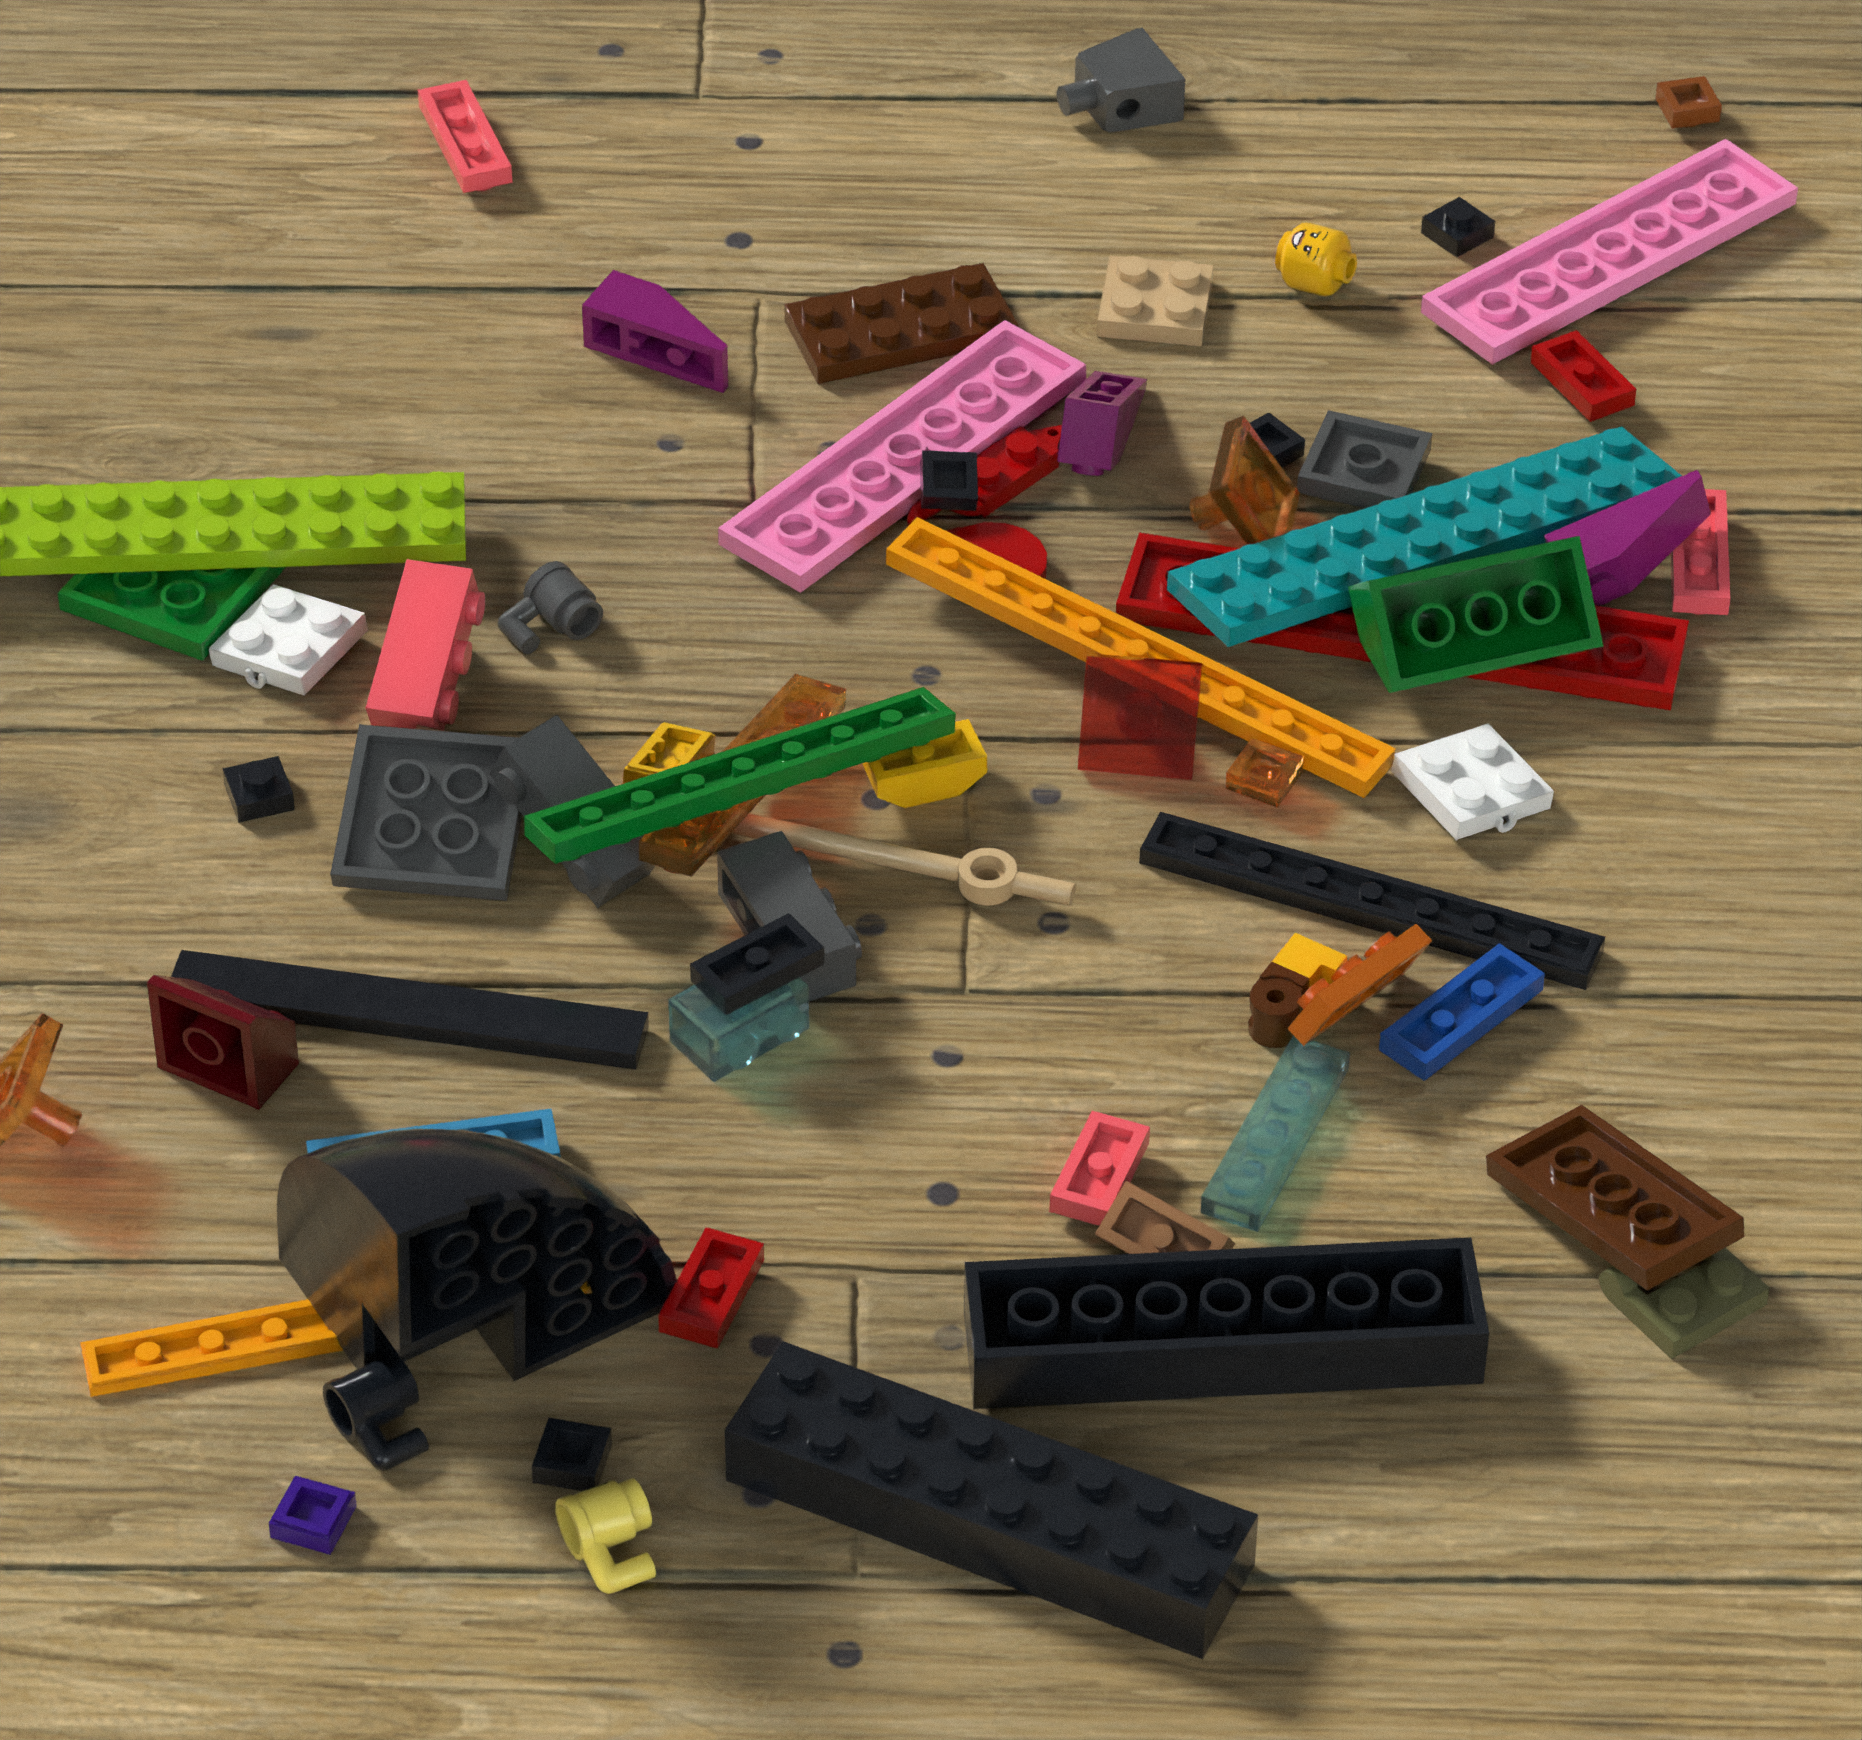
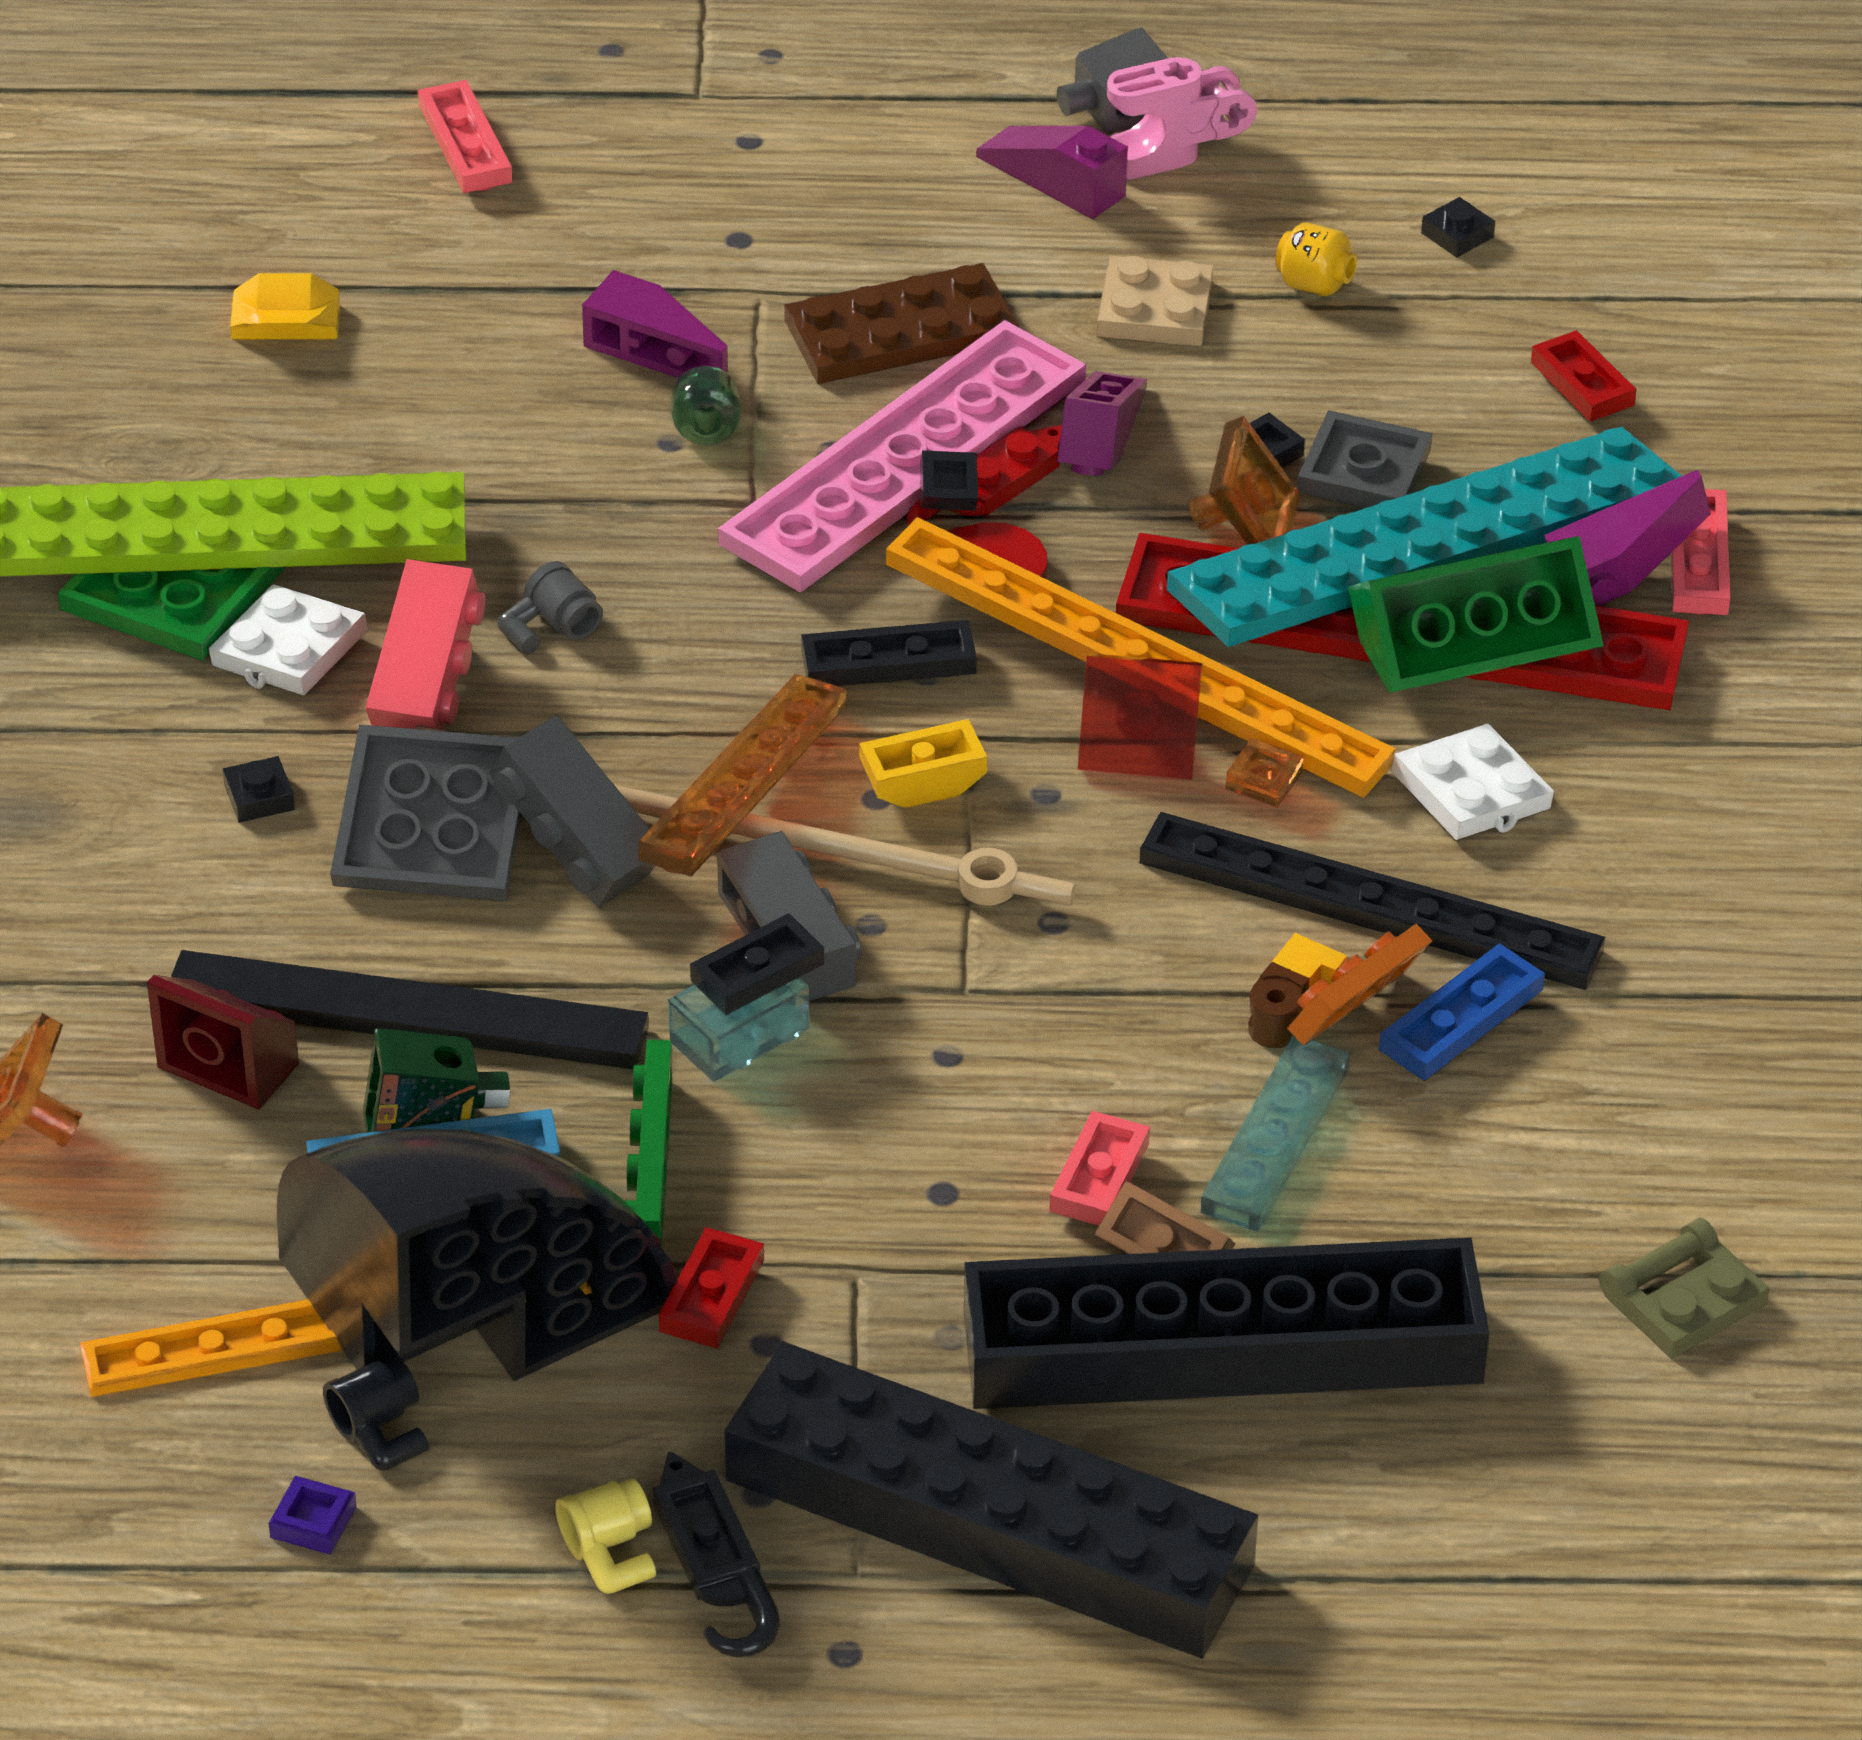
green plate [524,687,956,864] -> none
black plate [532,1417,612,1491] -> none
yellow plate [623,722,716,784] -> none
bright pink plate [1421,139,1798,365] -> none
reddish brown plate [1486,1105,1745,1290] -> none
dark orange plate [1655,76,1722,128] -> none
none -> yellow slope [230,273,341,339]
none -> dark green torso [362,1029,510,1133]
none -> green plate [625,1040,673,1247]
none -> black plate [653,1451,781,1657]
none -> clear green head [670,365,742,445]
none -> black plate [801,620,977,689]
none -> magenta slope [976,126,1128,219]
none -> bright pink piece [1107,57,1257,179]

